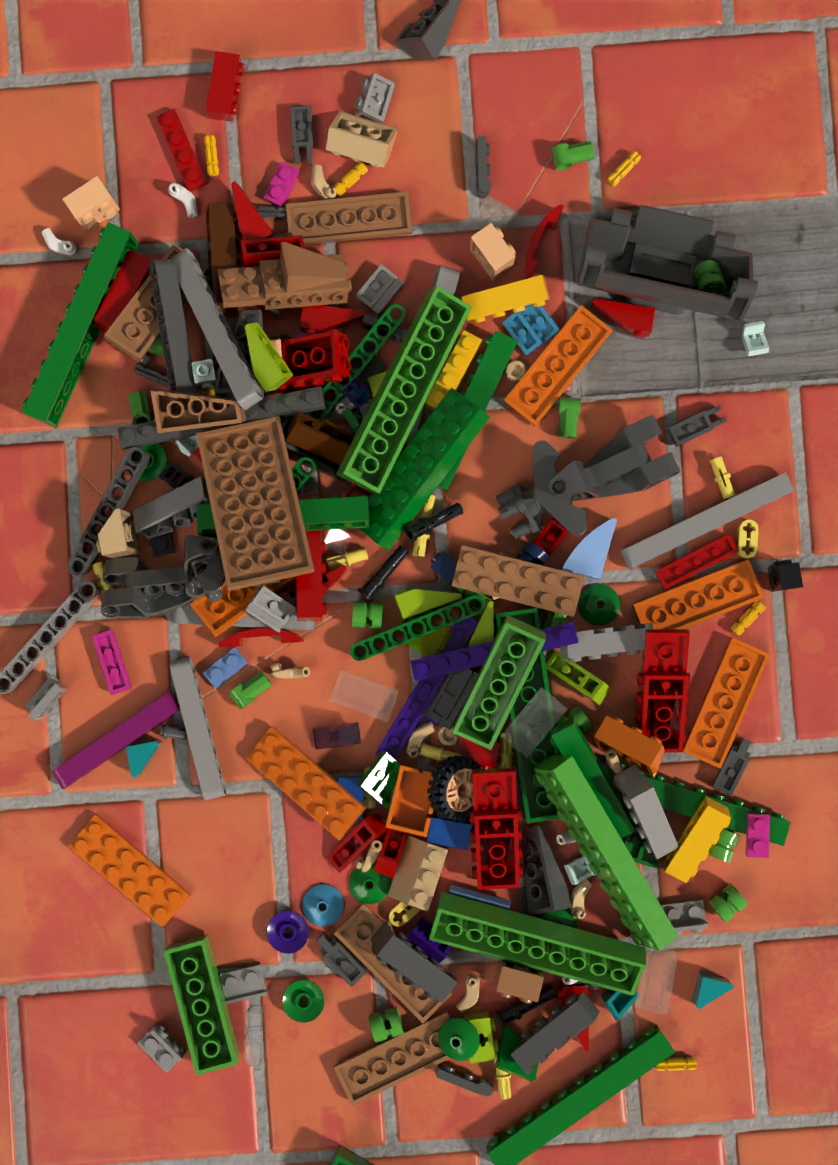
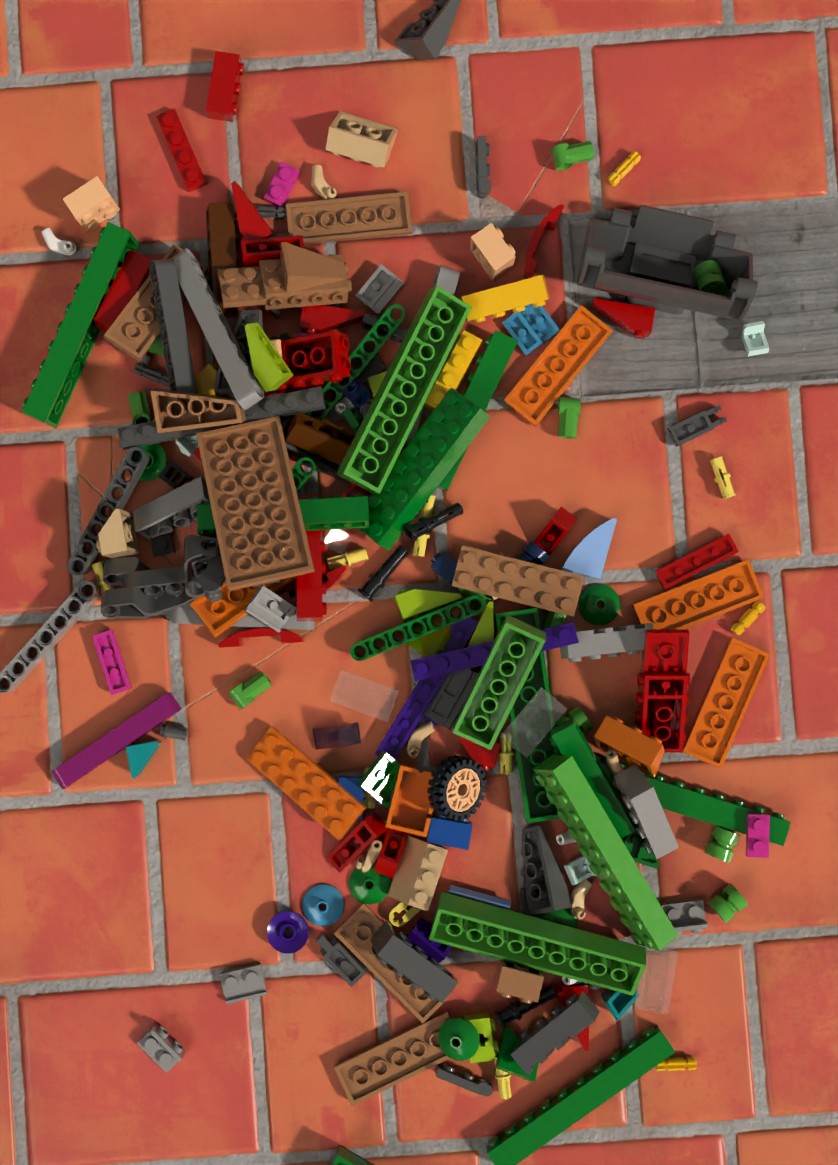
light grey bracket [25,675,68,721] -> none
orange plate [68,814,191,928] -> none
bright green brick [163,934,241,1076] -> none
white arm [168,183,198,218] -> none
light grey beam [170,657,226,801] -> none
light aqua bracket [191,359,216,390] -> none
medium blue plate [203,647,249,689] -> none
yellow axle [204,135,219,176] -> none
clear piece [244,1005,263,1066] -> none
tan arm [270,663,310,679] -> none
green dish [282,980,325,1023] -> none
dark grey hinge [291,105,313,165] -> none
yellow axle [333,162,368,196] -> none
bright green wheel [352,600,383,629] -> none
light grey bracket [355,73,395,123] -> none
bright green wheel [368,1006,404,1043] -> none
light yellow axle [420,743,461,763] -> none
tan tile [438,726,459,746] -> none
tan arm [456,974,480,1014] -> none
red wedge [469,767,523,890] -> none
dark grey piece [496,415,681,540] -> none
tan tile [505,360,526,382] -> none
lime slope [546,650,611,705] -> none
light grey beam [620,472,795,570] -> none
yellow brick [663,796,731,883] -> none
teal slope [692,972,734,1010] -> none
dark grey hinge [711,737,751,796] -> none
light yellow beam [736,519,759,559] -> none
black brick [768,559,803,592] -> none

